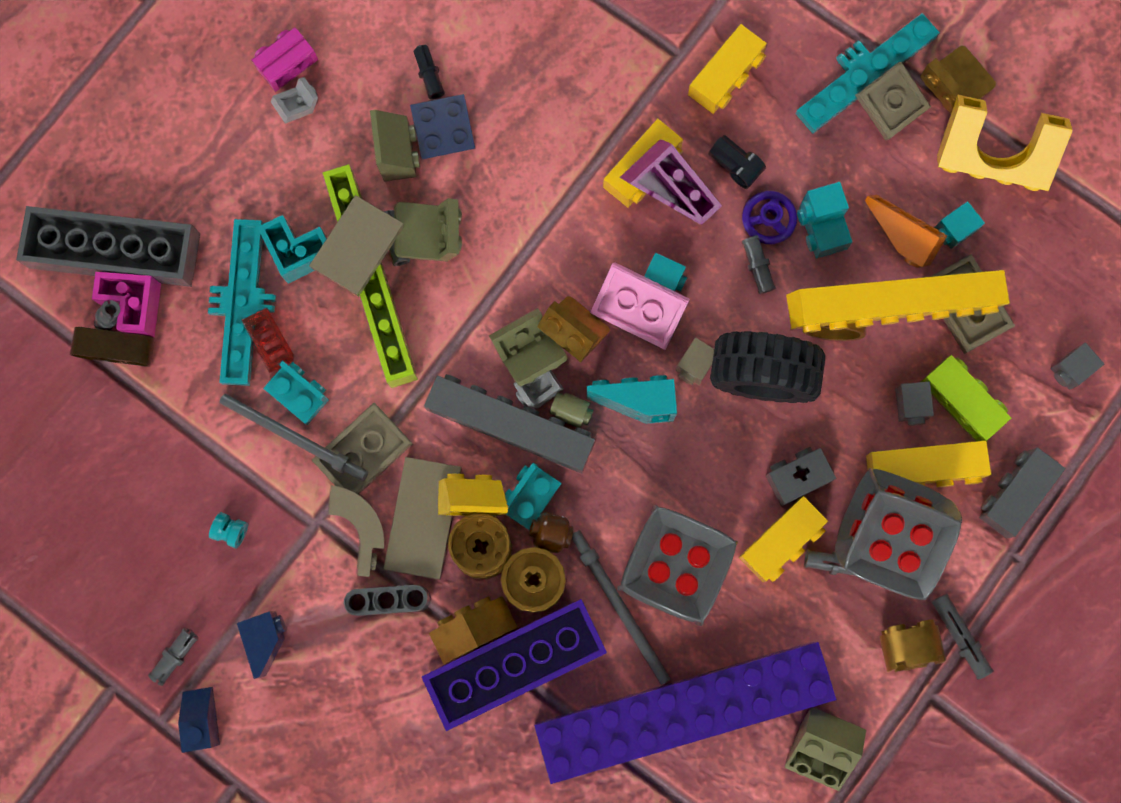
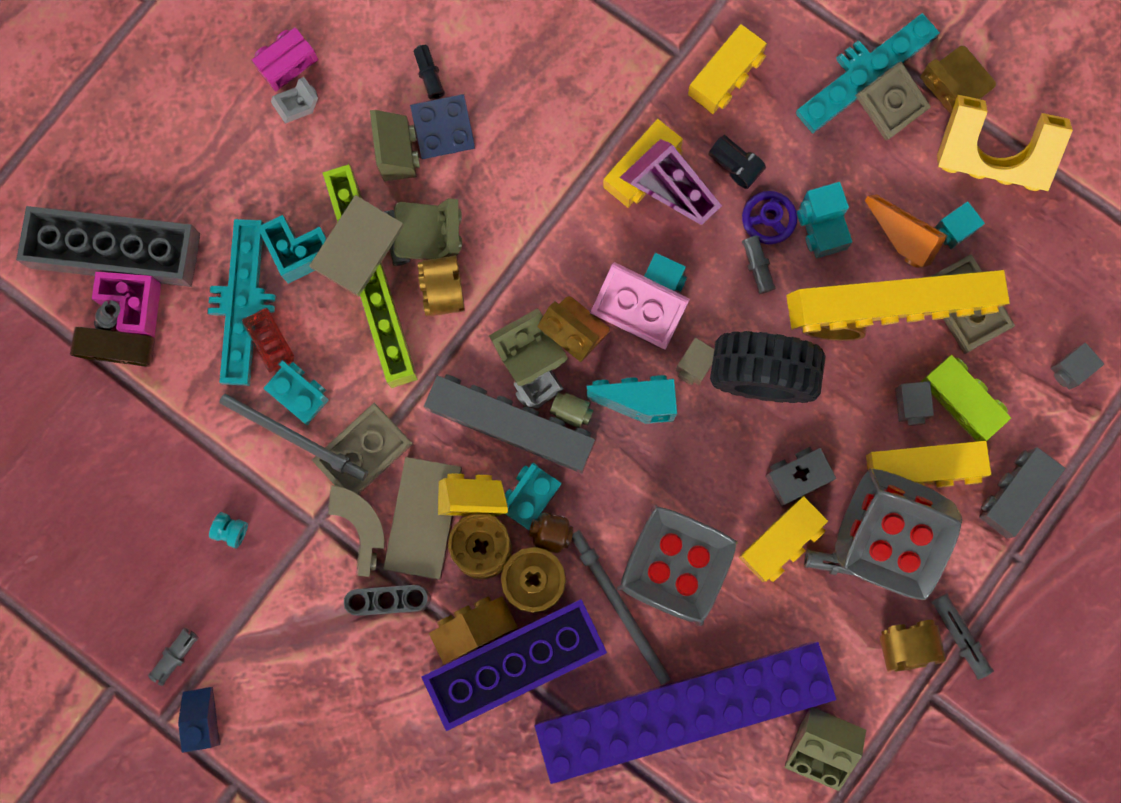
dark blue slope [237,611,286,679] -> none
none -> pearl gold brick [417,256,465,316]

